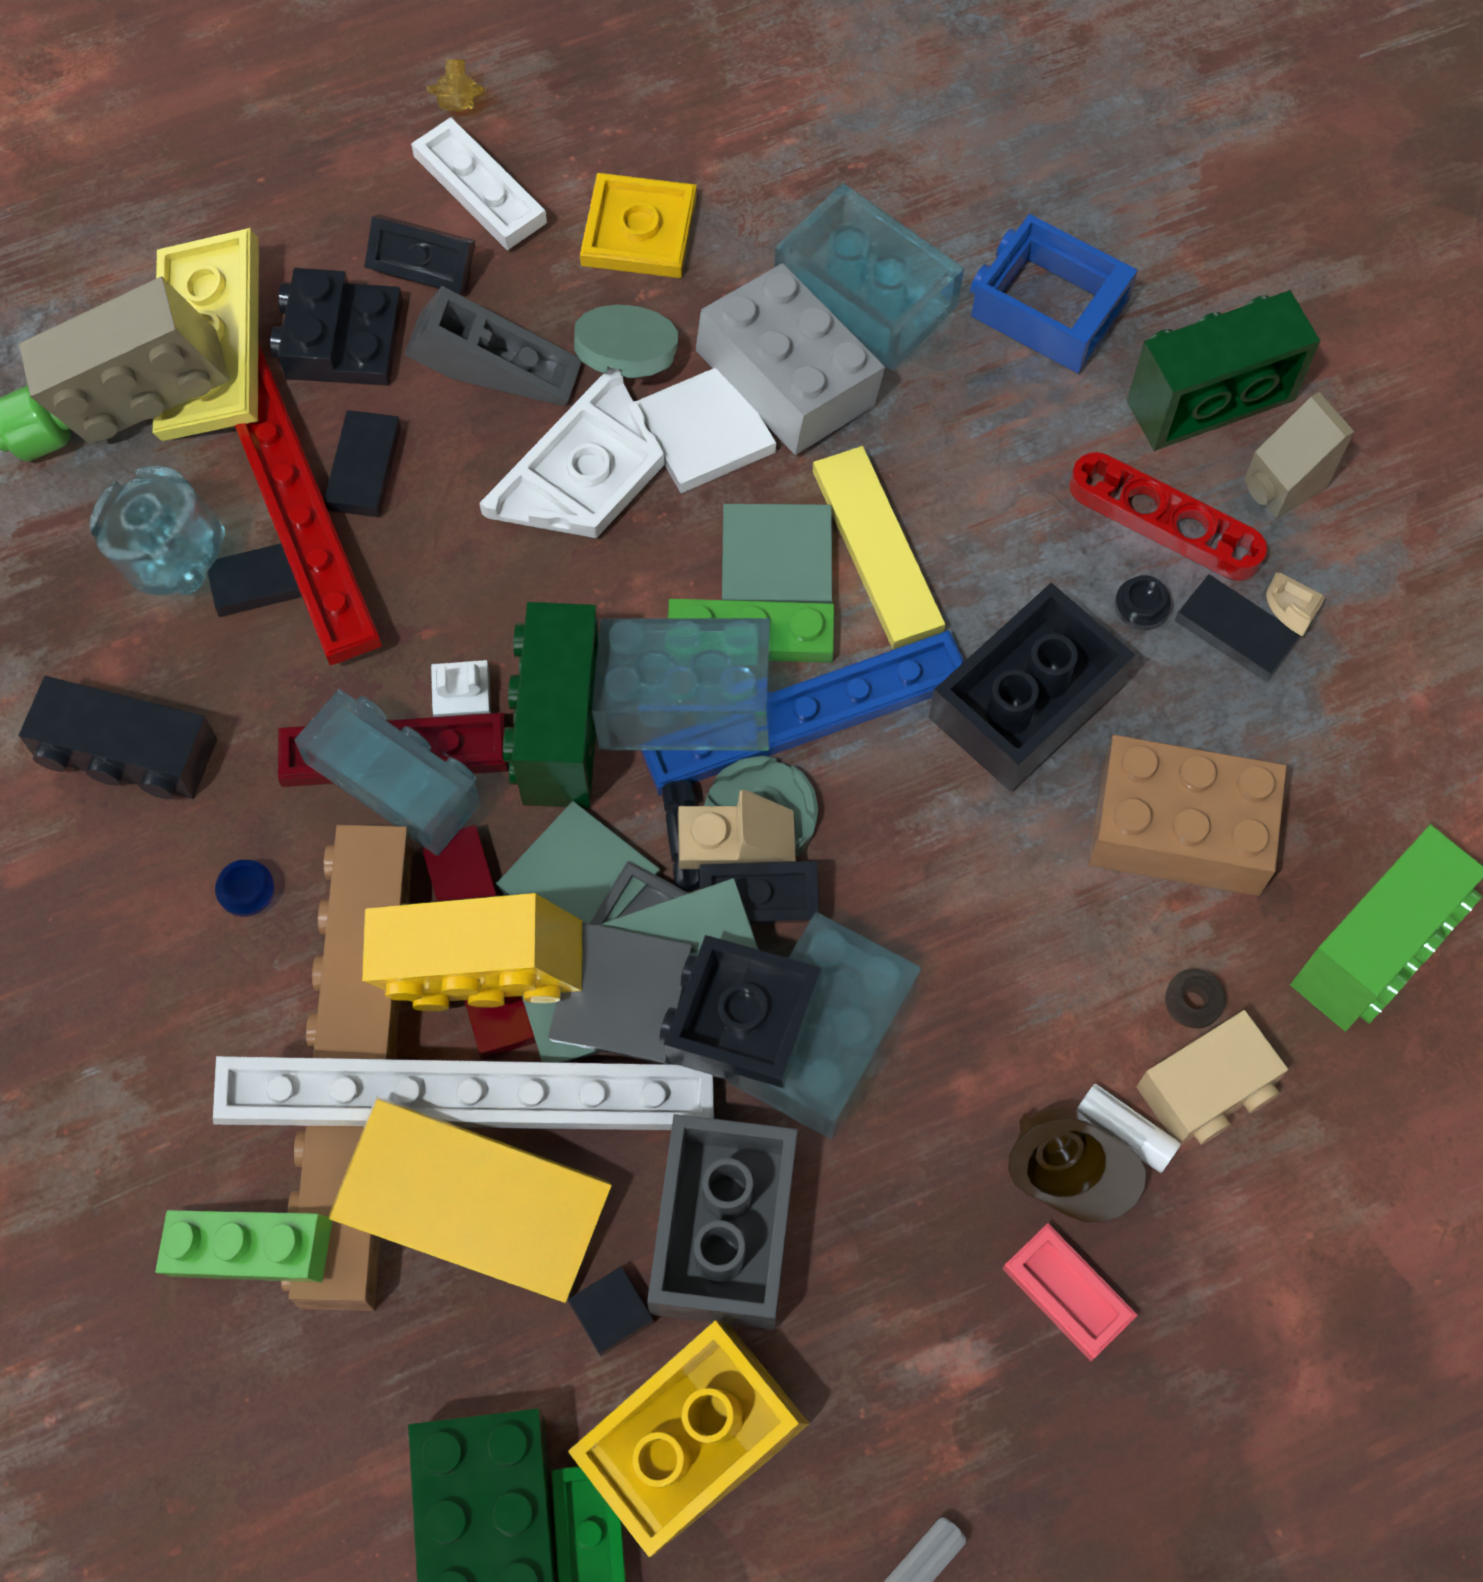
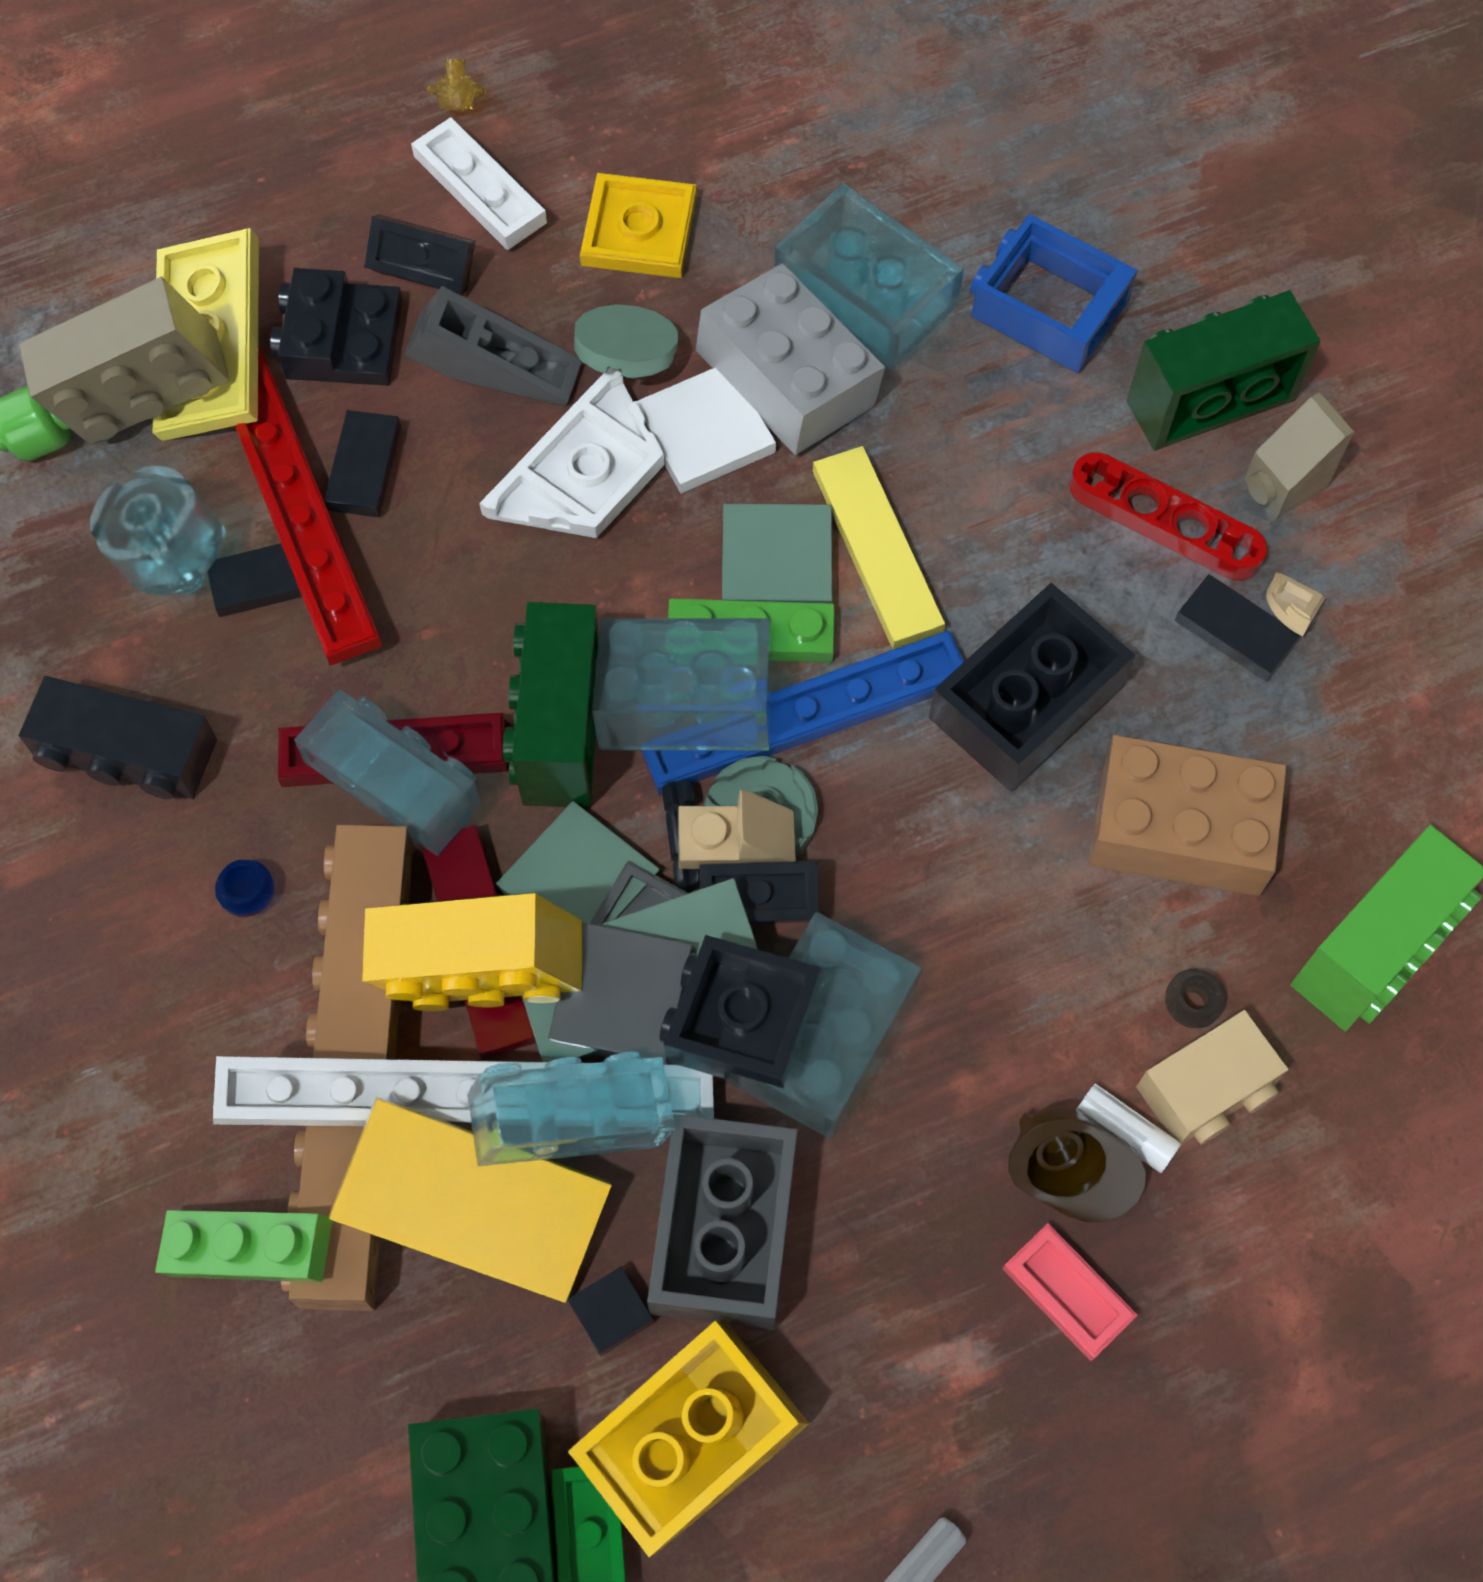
white tile [431,660,491,717] -> none
black plate [1115,575,1171,629] -> none
none -> clear light blue brick [467,1052,675,1166]

